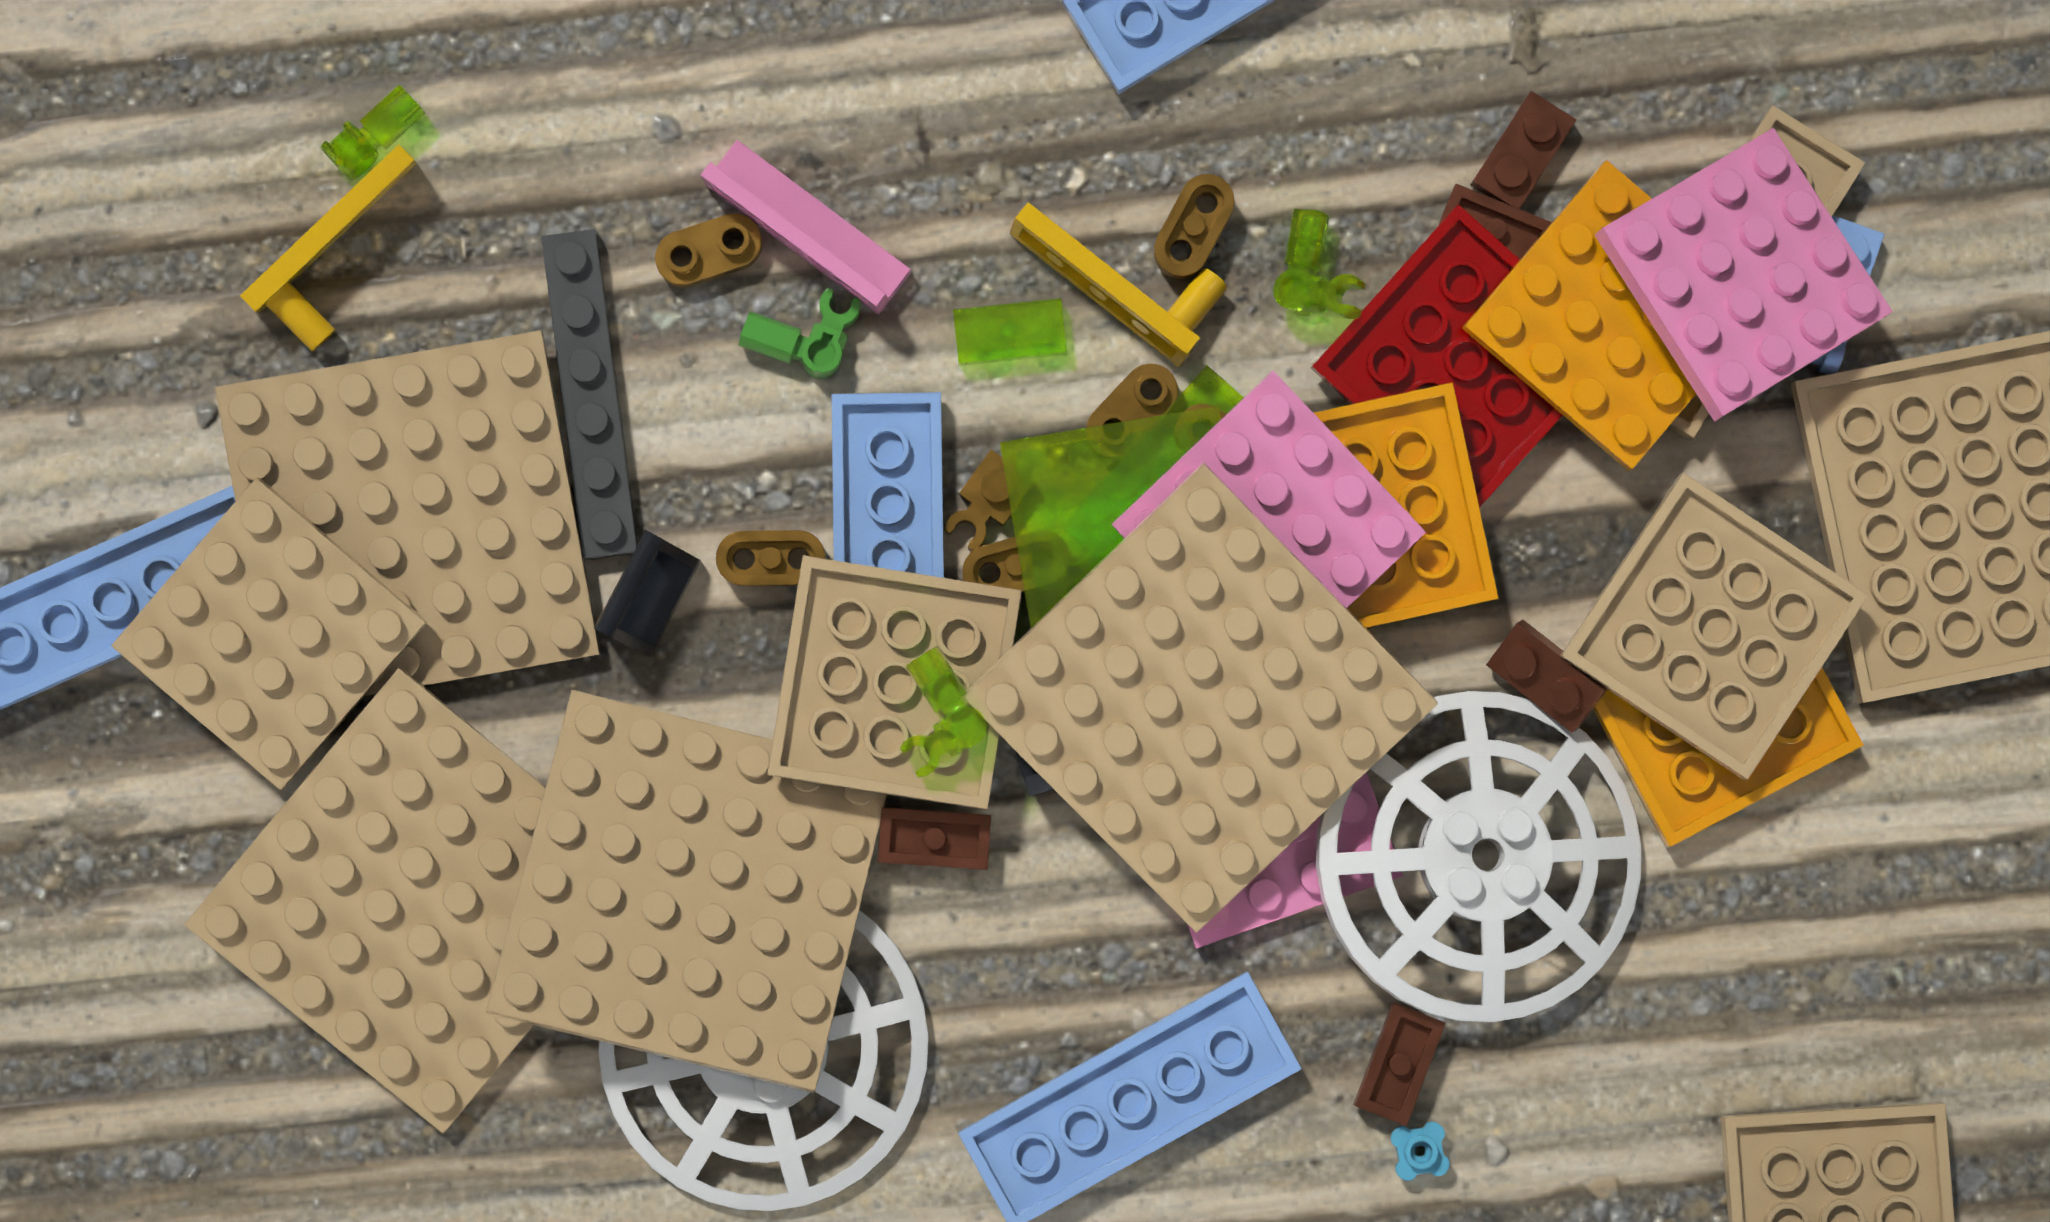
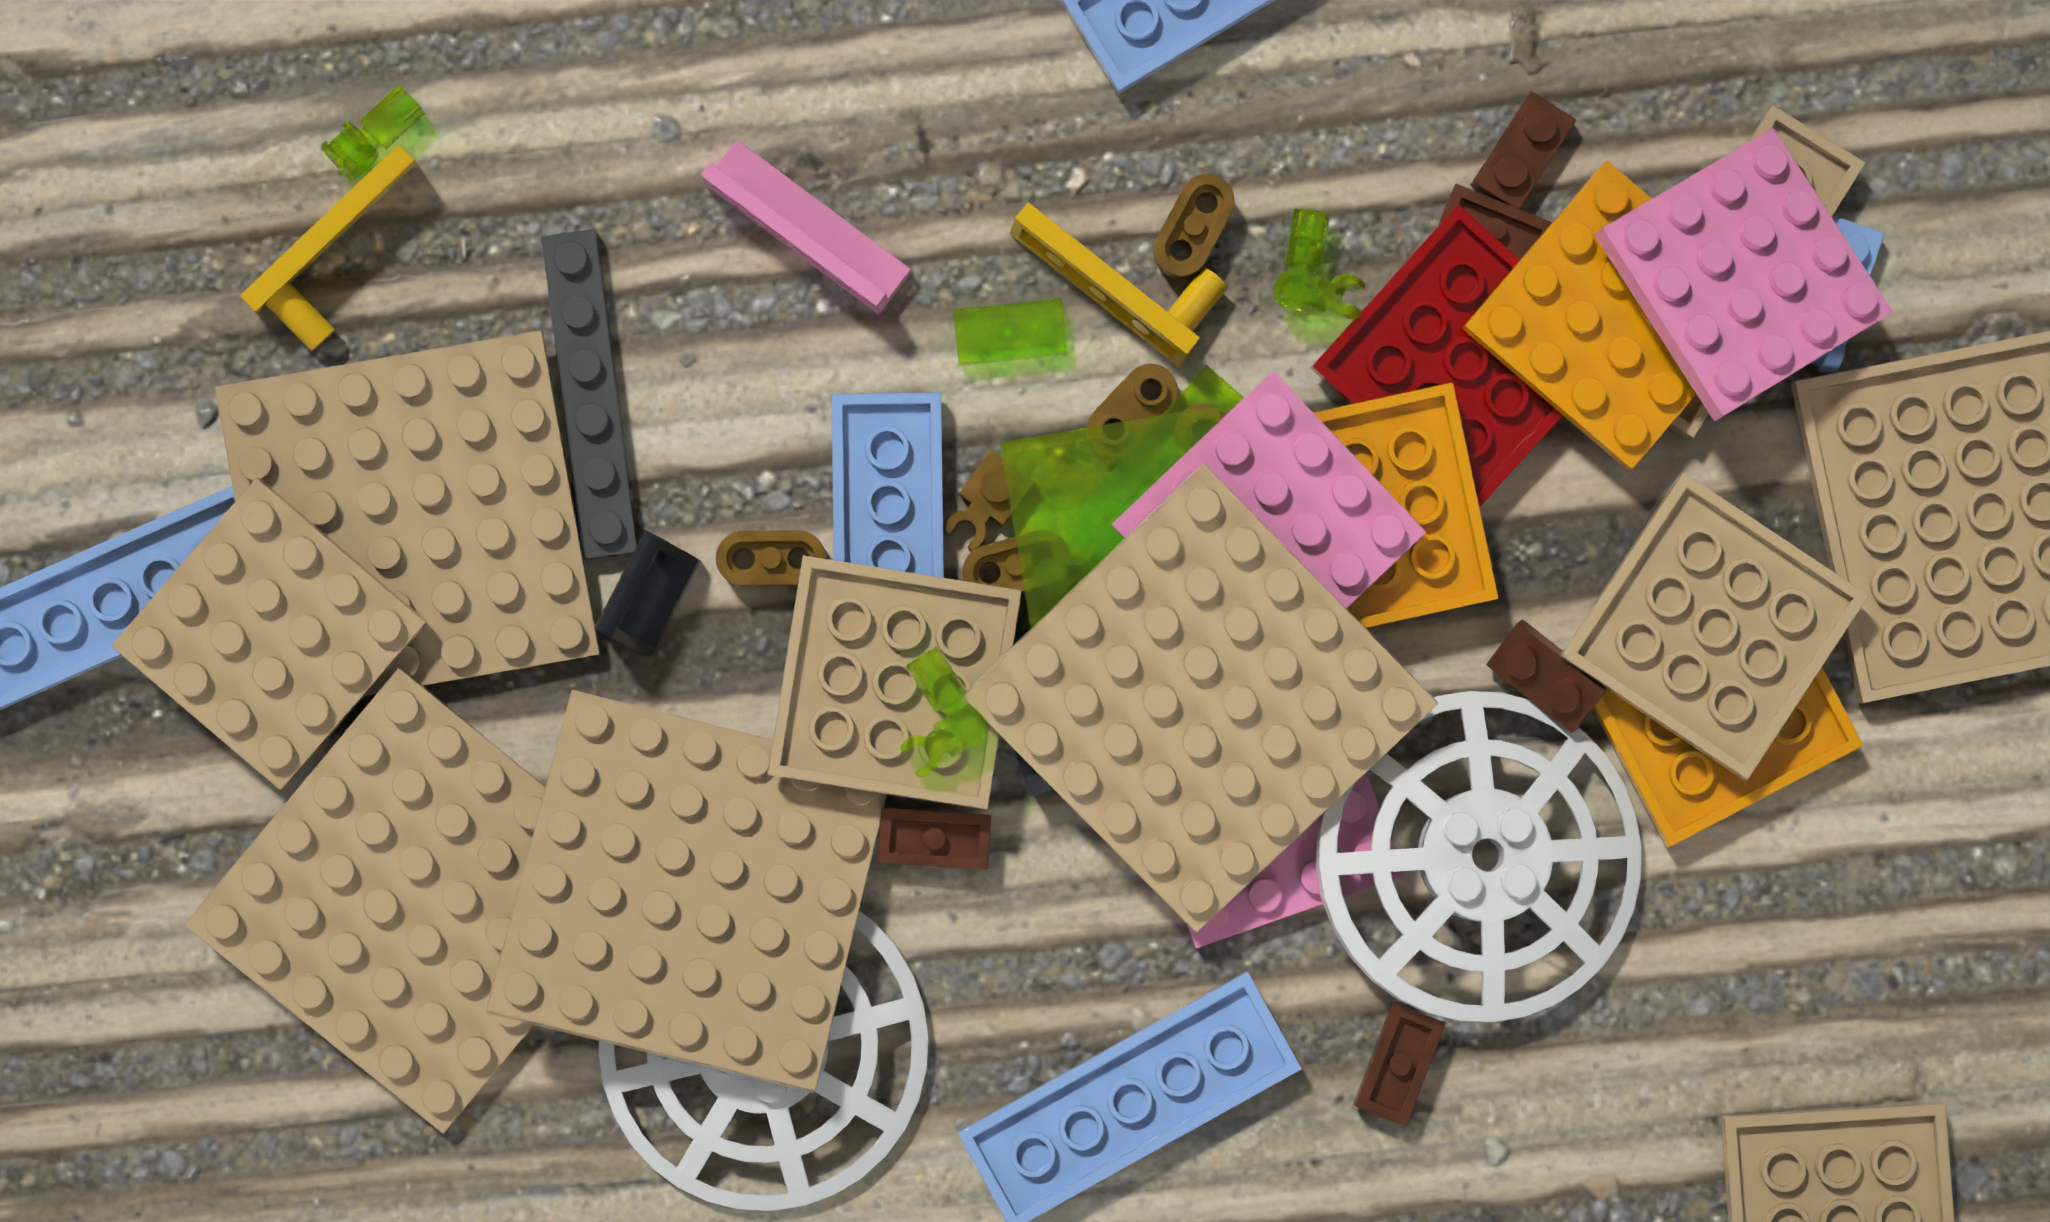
pearl gold plate [655,213,763,288] -> none
bright green bar [738,288,860,379] -> none
medium azure plate [1390,1121,1450,1181] -> none

